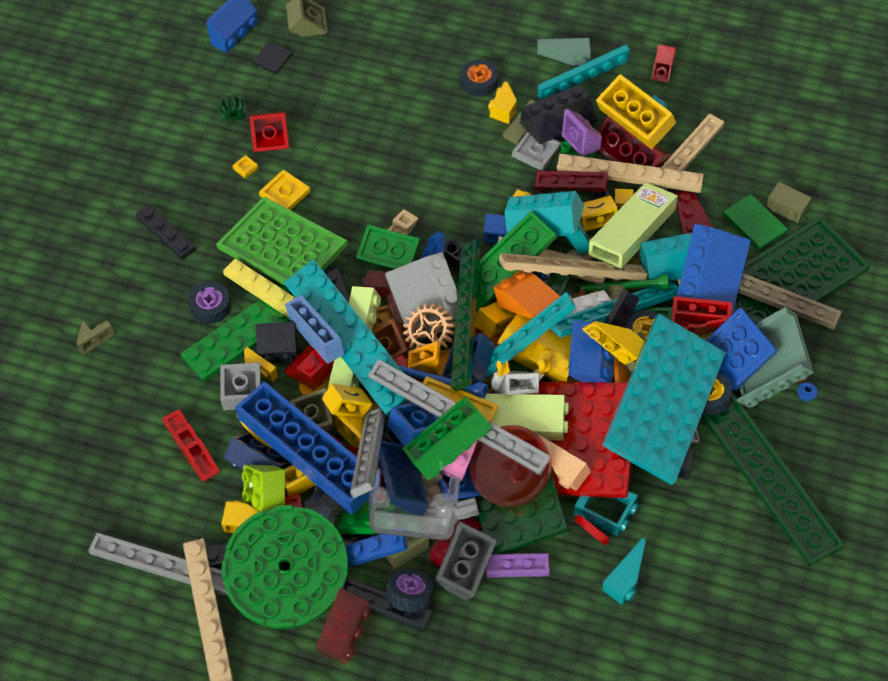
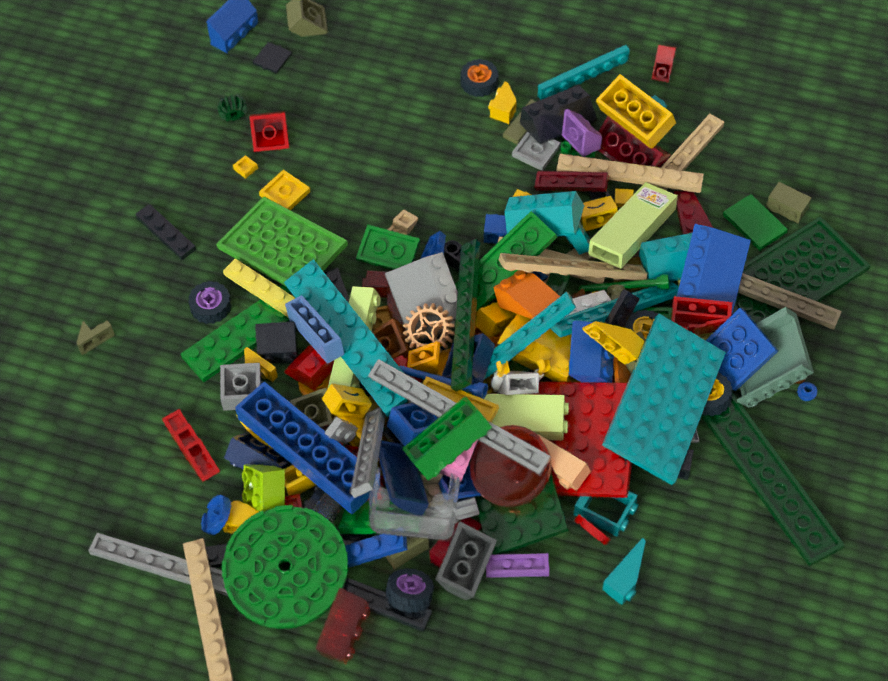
sand green slope [537,38,591,65] -> none
none -> blue tile [201,495,231,535]
none -> light grey plate [325,417,358,445]

